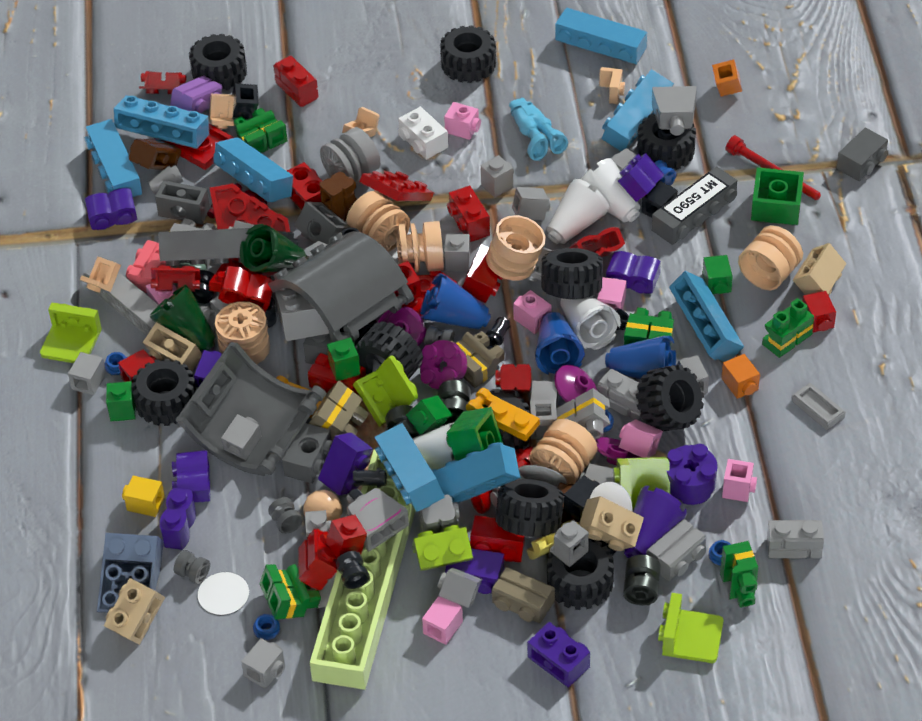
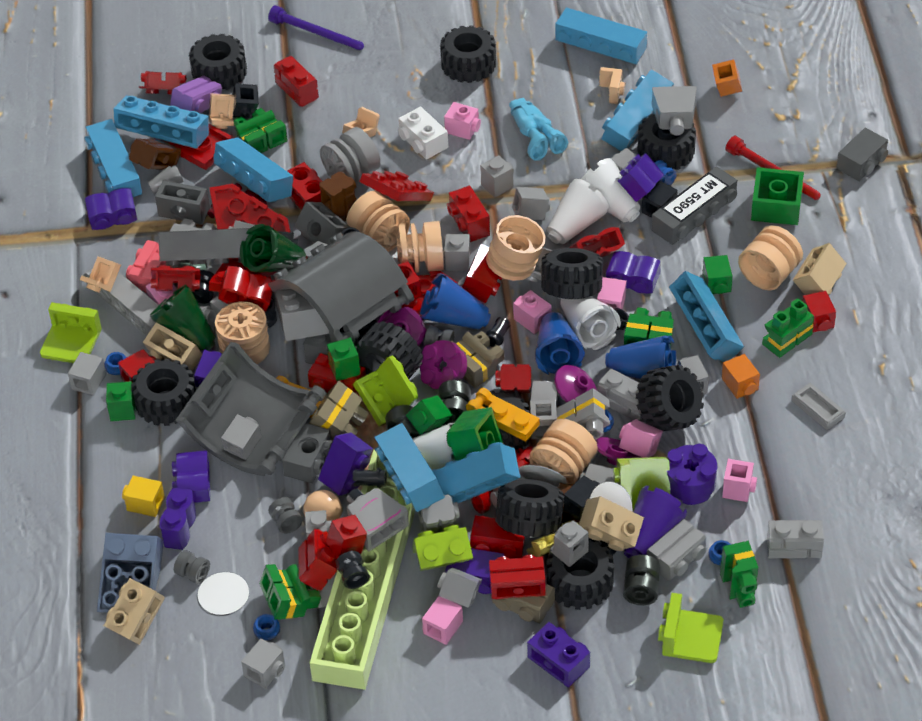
none -> dark purple piece [268,5,364,50]
none -> red brick [489,555,546,599]

